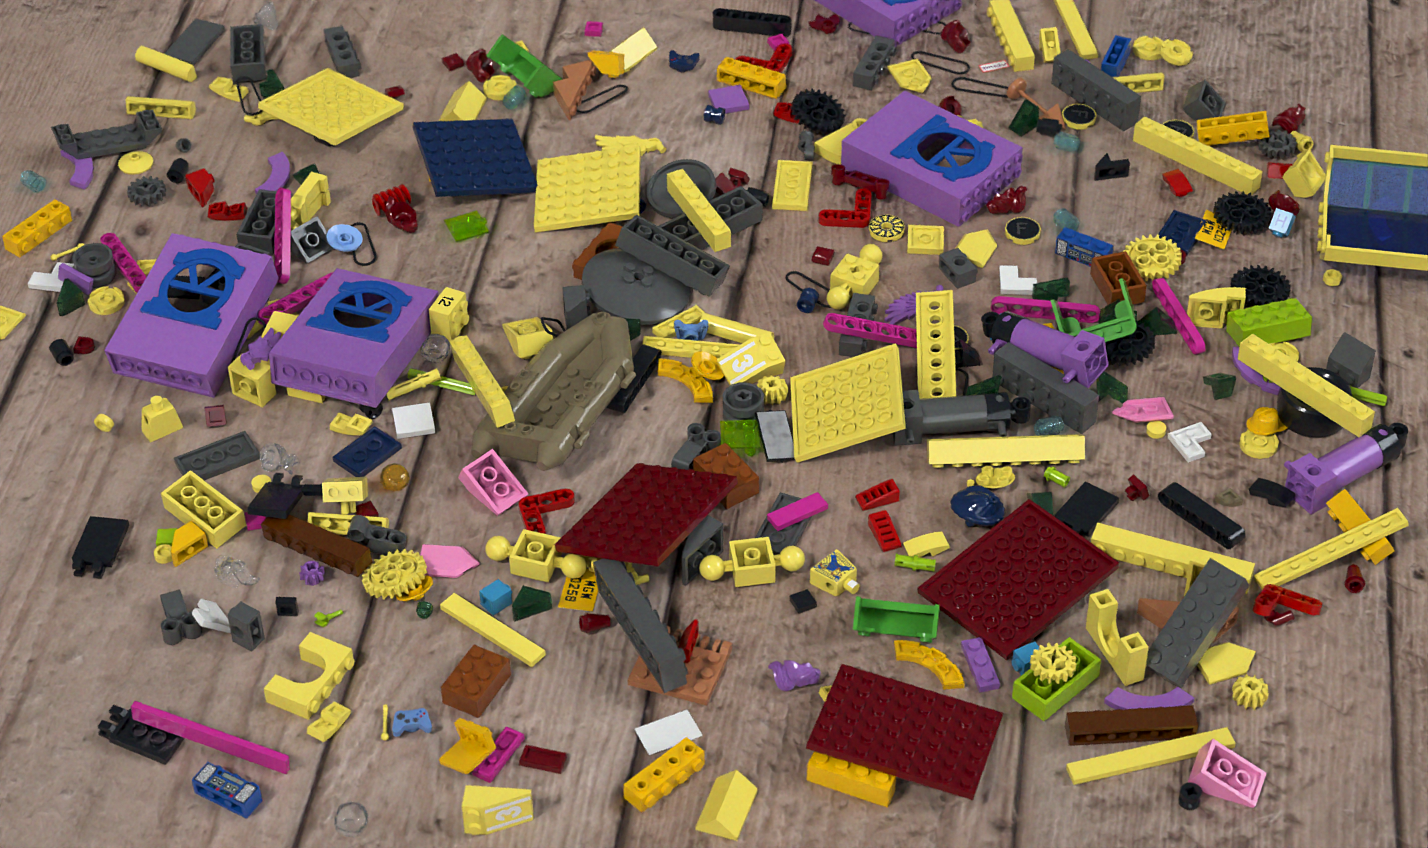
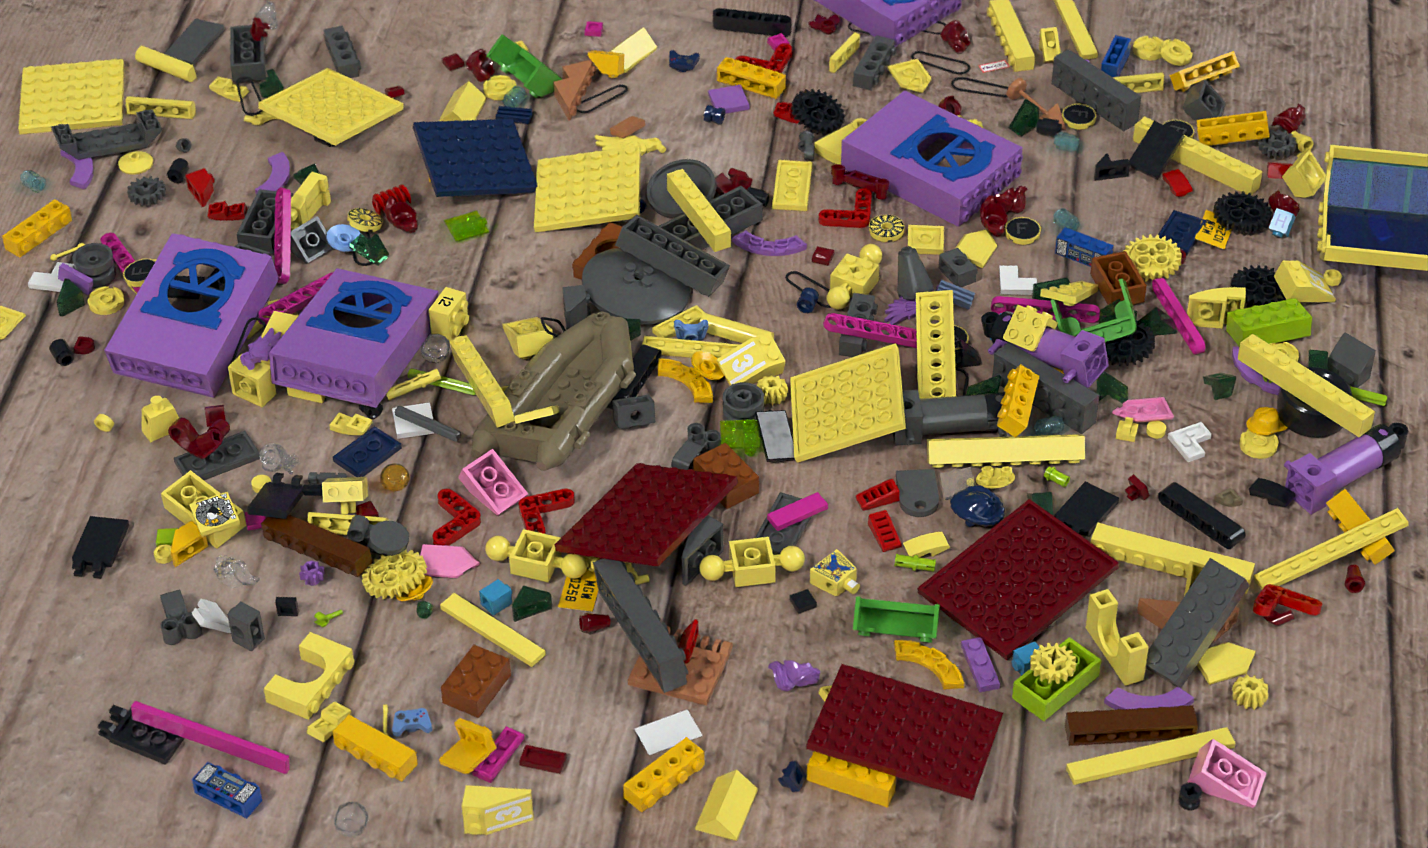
none -> light yellow plate [18,59,124,134]
none -> black tile [123,259,156,287]
none -> dark red panel [168,417,230,459]
none -> tile [189,492,240,537]
none -> dark red tile [250,17,270,41]
none -> dark grey axle [308,472,347,484]
none -> yellow brick [333,715,418,782]
none -> light yellow tile [347,208,383,232]
none -> clear green slope [349,234,389,266]
none -> dark grey tile [369,521,409,555]
none -> dark grey axle [394,406,461,442]
none -> red beam [432,489,481,546]
none -> dark blue tile [495,106,532,124]
none -> light yellow tile [514,405,560,423]
none -> nougat tile [610,116,645,138]
none -> dark grey brick [612,395,656,429]
none -> dark red tile [731,175,753,190]
none -> medium lavender tile [732,230,807,256]
none -> dark blue tile [778,761,807,792]
none -> light yellow tile [829,33,860,73]
none -> dark grey tile [895,469,939,517]
none -> dark grey cone [897,246,934,299]
none -> sand blue tile [937,280,975,310]
none -> clear piece [939,467,976,500]
none -> dark red hair [980,195,1008,237]
none -> yellow brick [997,364,1039,438]
none -> light yellow bracket [1003,305,1058,352]
none -> light yellow wing [1040,281,1099,306]
none -> light yellow tile [1116,417,1139,442]
none -> black tile [1129,121,1185,180]
none -> yellow brick [1169,51,1240,92]
none -> light yellow slope [1274,261,1336,302]
none -> clear green slope [1306,350,1328,370]

